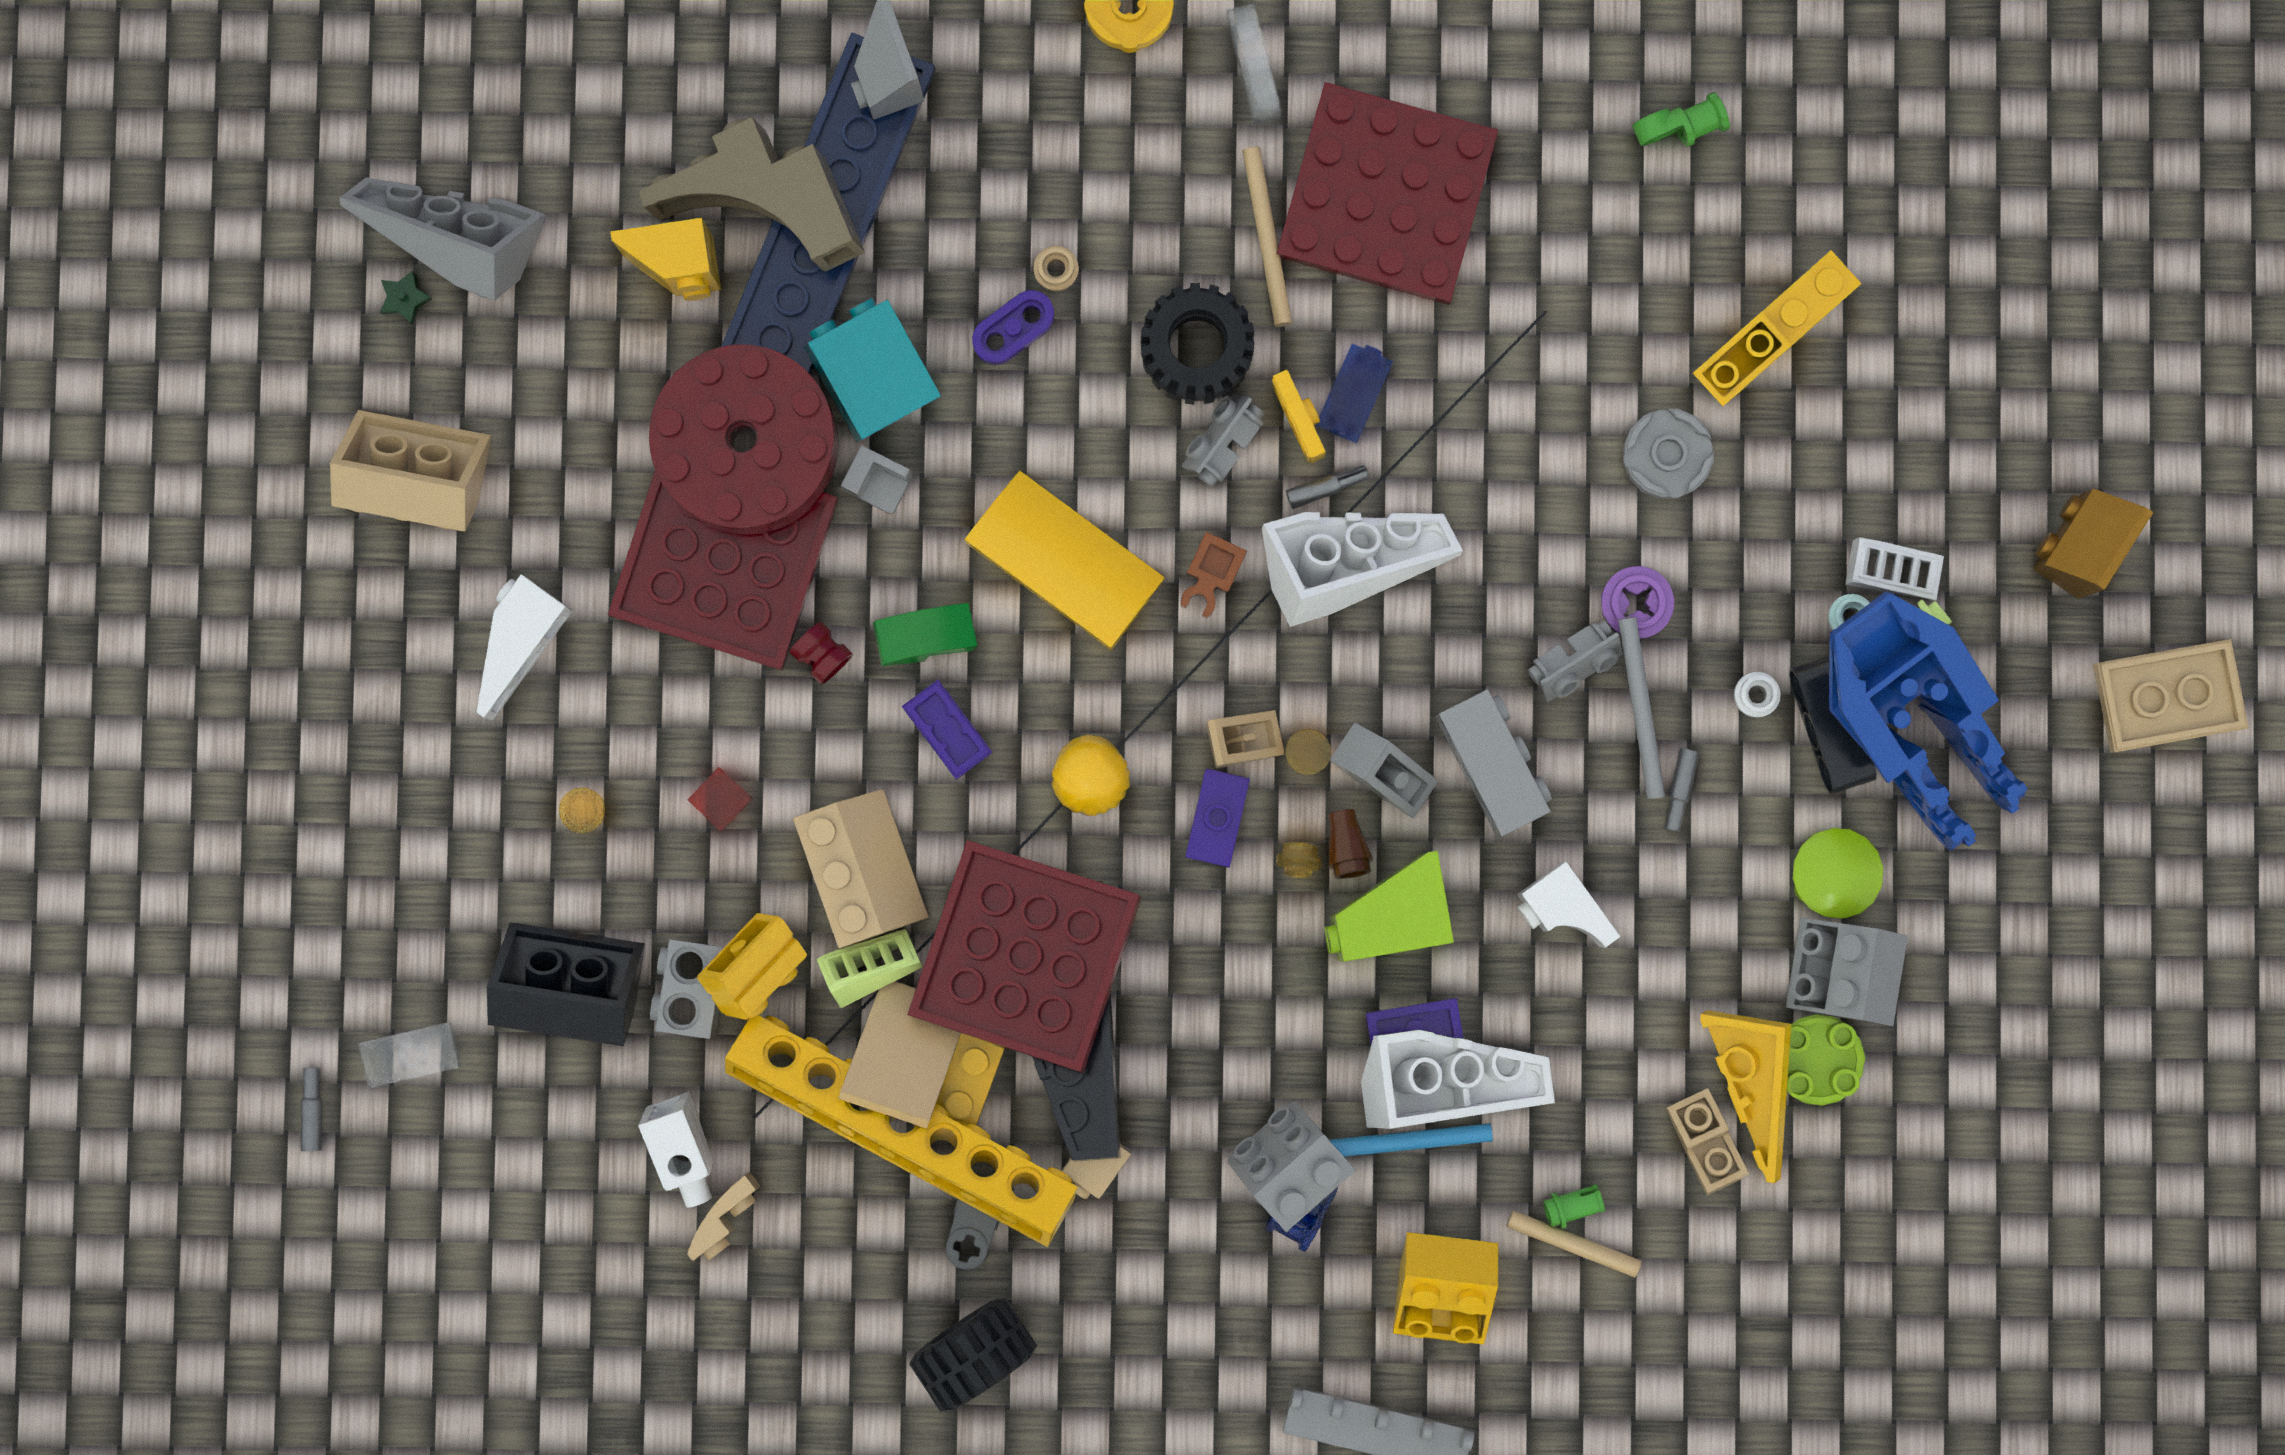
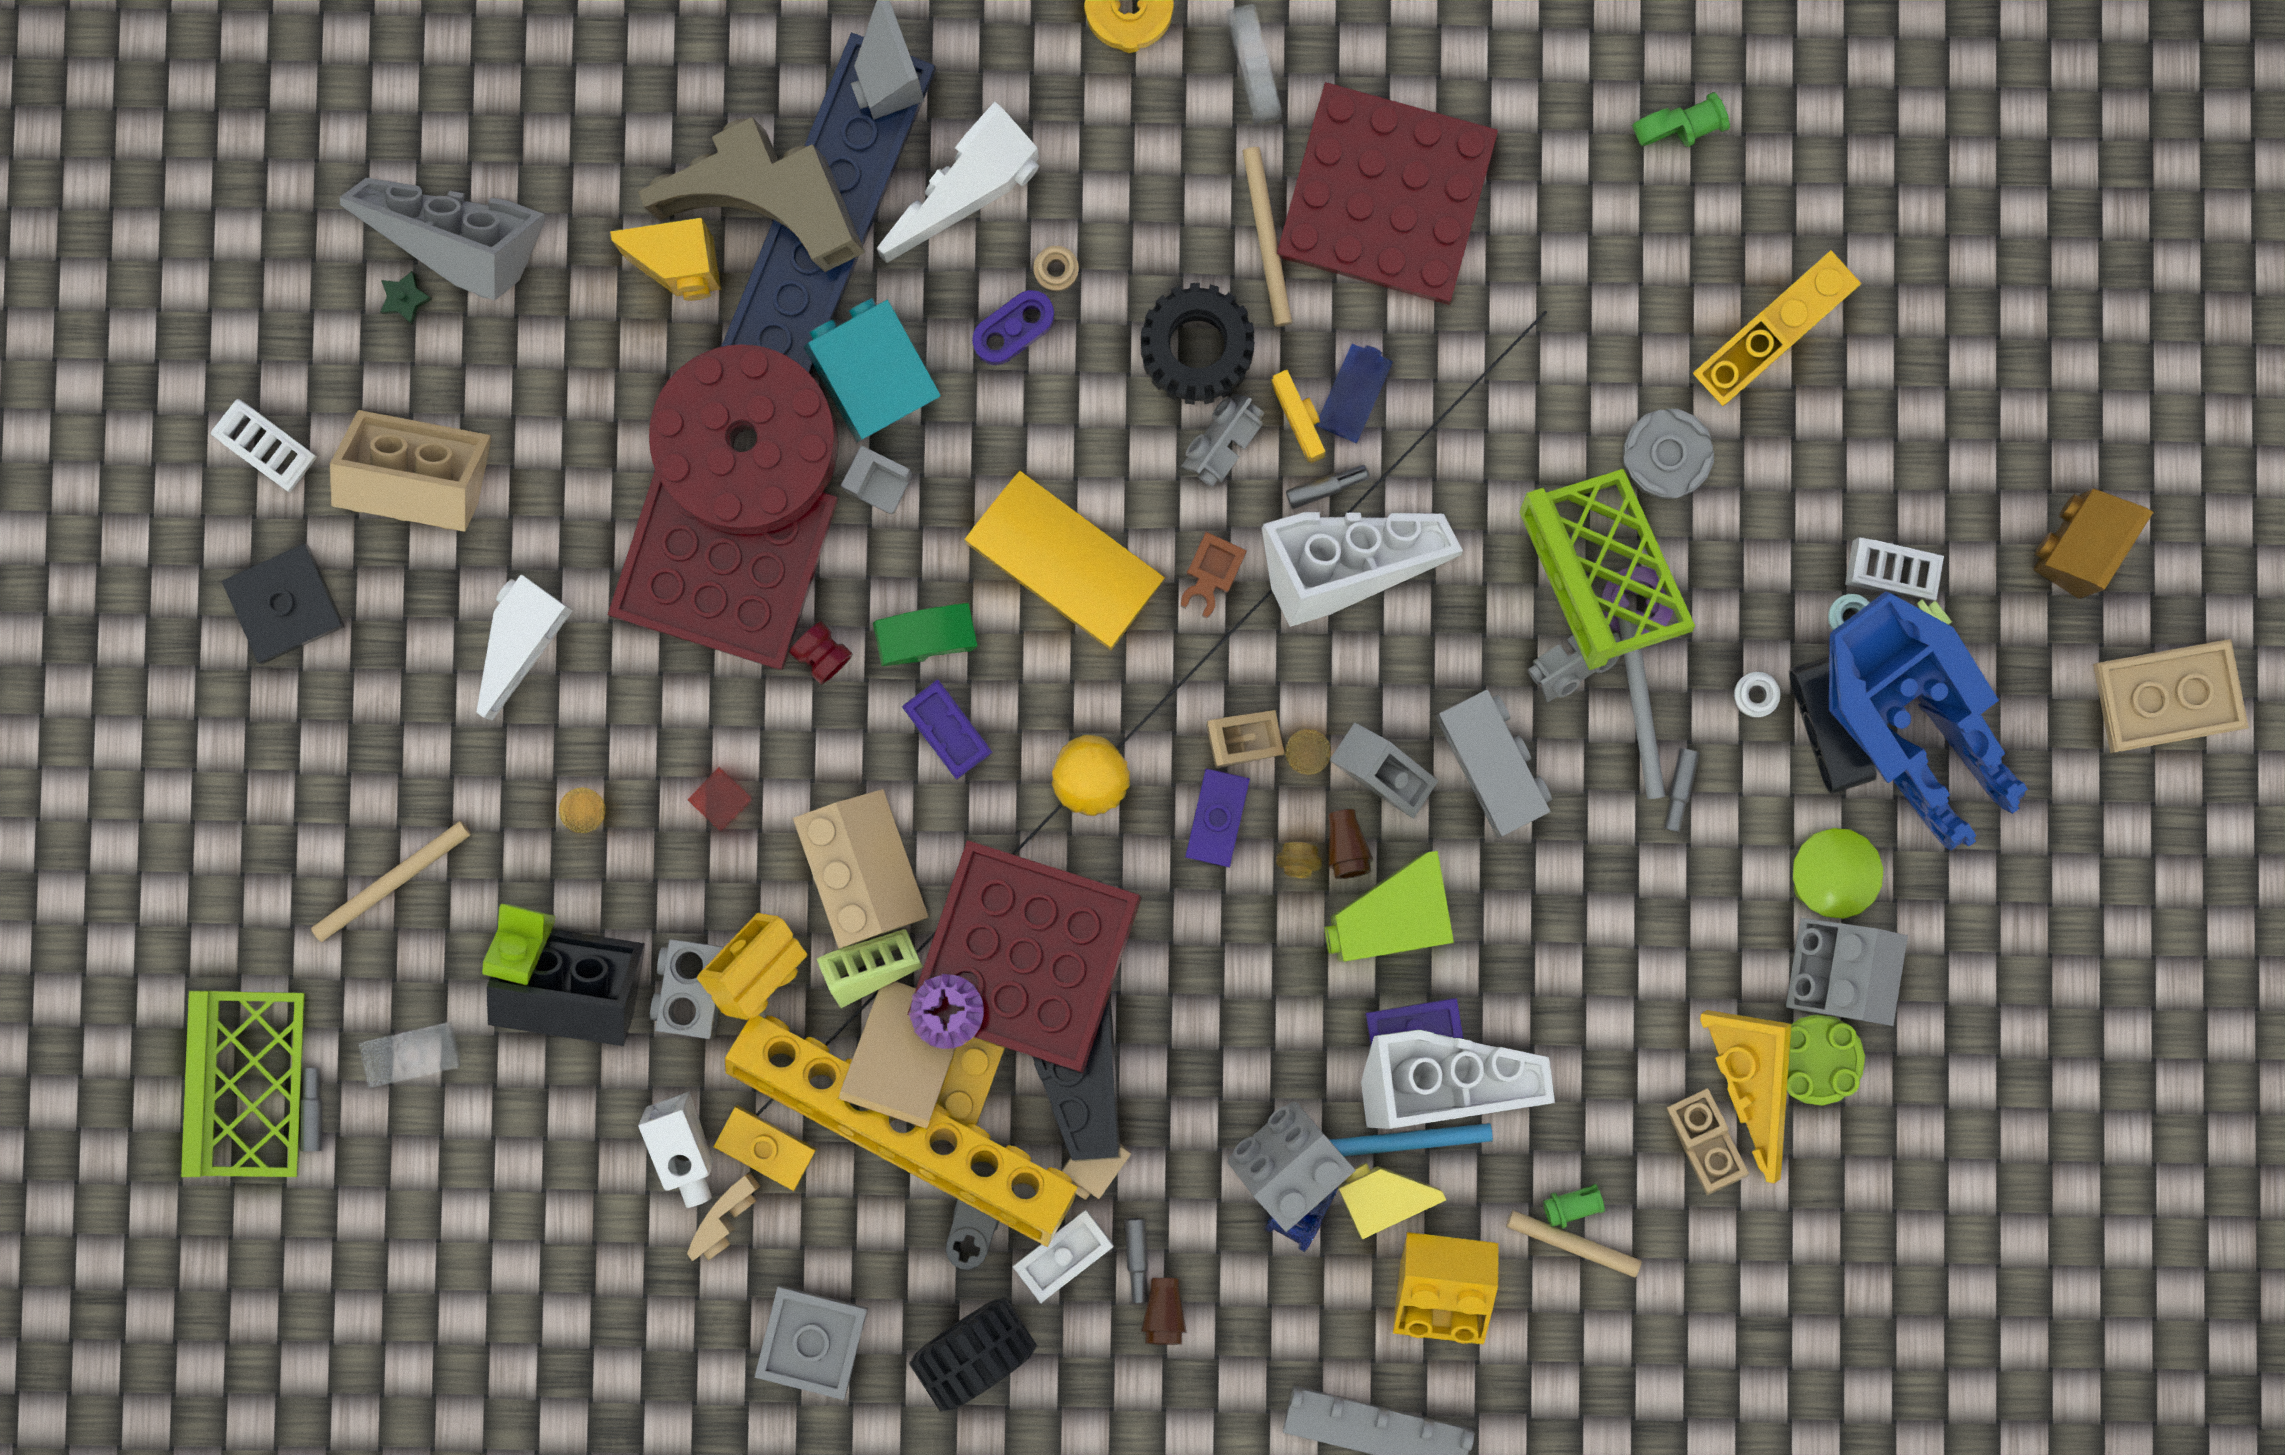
white arch [1517,862,1620,948] -> none
none -> lime fence [181,990,305,1177]
none -> white slope [211,399,317,493]
none -> black plate [222,543,345,664]
none -> tan bar [311,820,471,942]
none -> lime slope [482,903,556,985]
none -> yellow plate [713,1105,817,1191]
none -> light grey plate [754,1285,868,1400]
none -> white wedge [877,101,1039,263]
none -> medium lavender gear [909,974,984,1049]
none -> white plate [1013,1209,1114,1303]
none -> flat silver pin [1124,1218,1148,1303]
none -> reddish brown cone [1141,1278,1187,1345]
none -> light yellow slope [1337,1163,1446,1239]
none -> lime fence [1519,469,1695,670]

